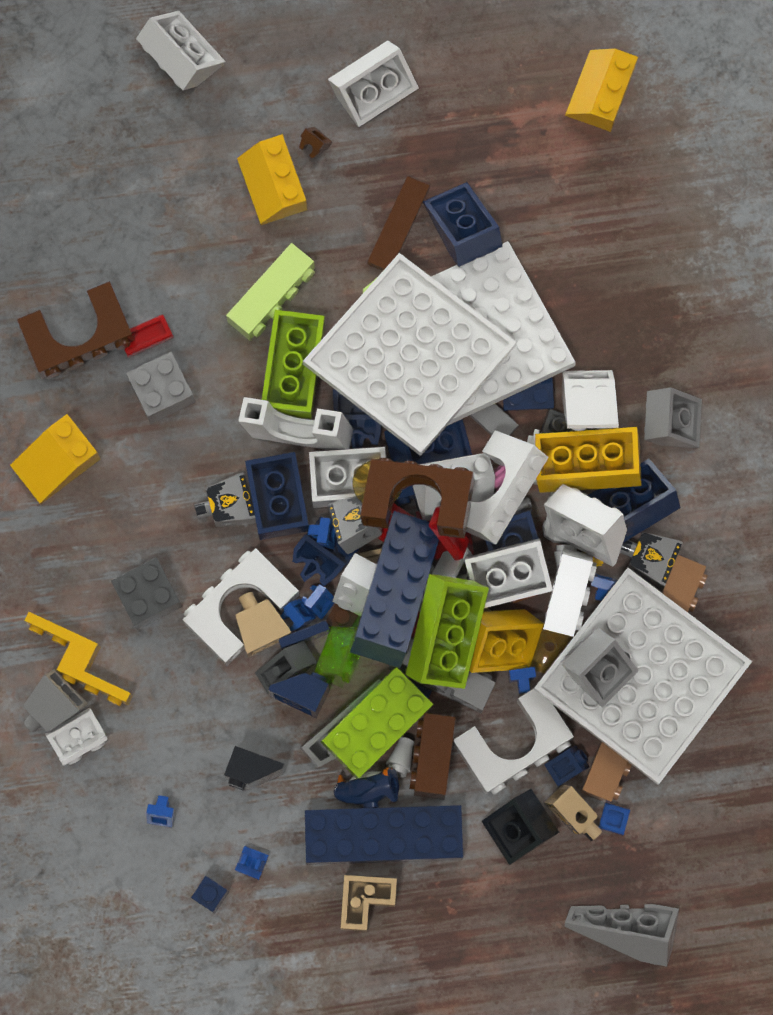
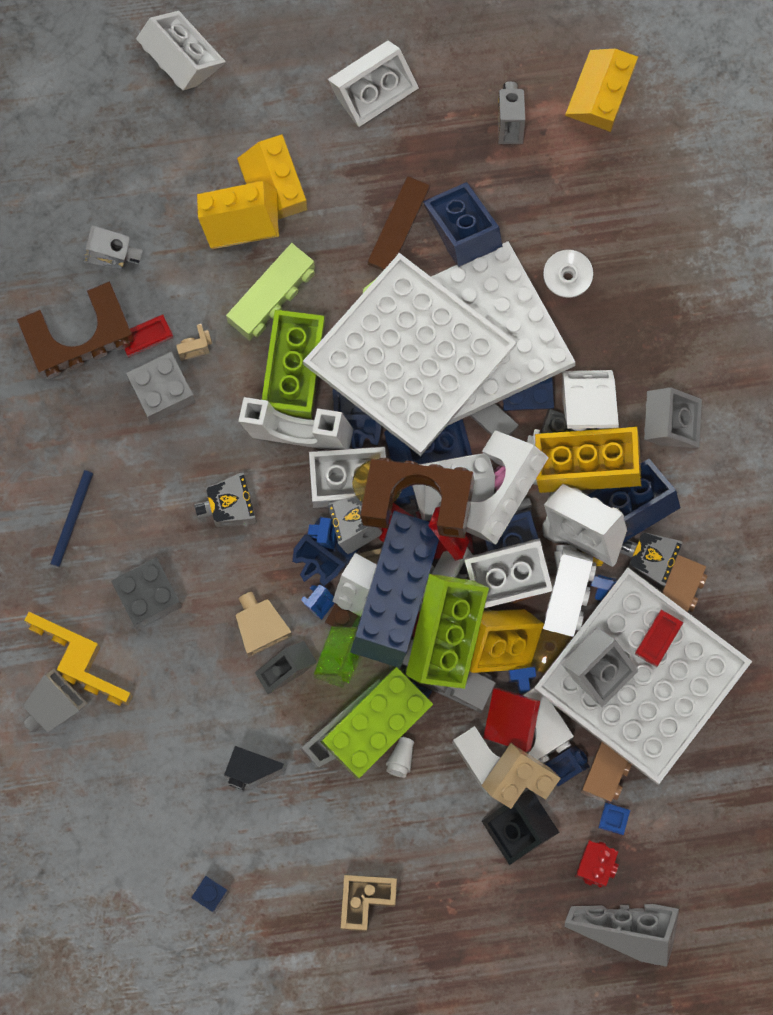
yellow slope [10,414,100,505] -> none
white bracket [45,708,108,766] -> none
blue tile [146,795,174,828] -> none
white arch [182,548,299,666] -> none
blue tile [235,846,269,880] -> none
dark blue brick [245,452,309,540] -> none
dark blue slope [268,672,330,719] -> none
dark blue tile [279,621,330,650] -> none
blue tile [281,598,316,632] -> none
reddish brown tile [299,127,332,158] -> none
dark blue brick [305,805,463,865] -> none
dark blue animal [333,767,399,808] -> none
reddish brown brick [409,713,456,800] -> none
tan torso [544,785,602,841] -> none
none -> dark blue bar [50,470,93,568]
none -> light grey torso [83,225,142,269]
none -> tan bracket [176,324,212,361]
none -> yellow slope [197,181,279,249]
none -> tan brick [481,743,561,809]
none -> red tile [483,688,540,752]
none -> light grey torso [498,81,525,144]
none -> white dish [544,250,593,298]
none -> red head [575,840,619,888]
none -> red tile [635,609,684,668]

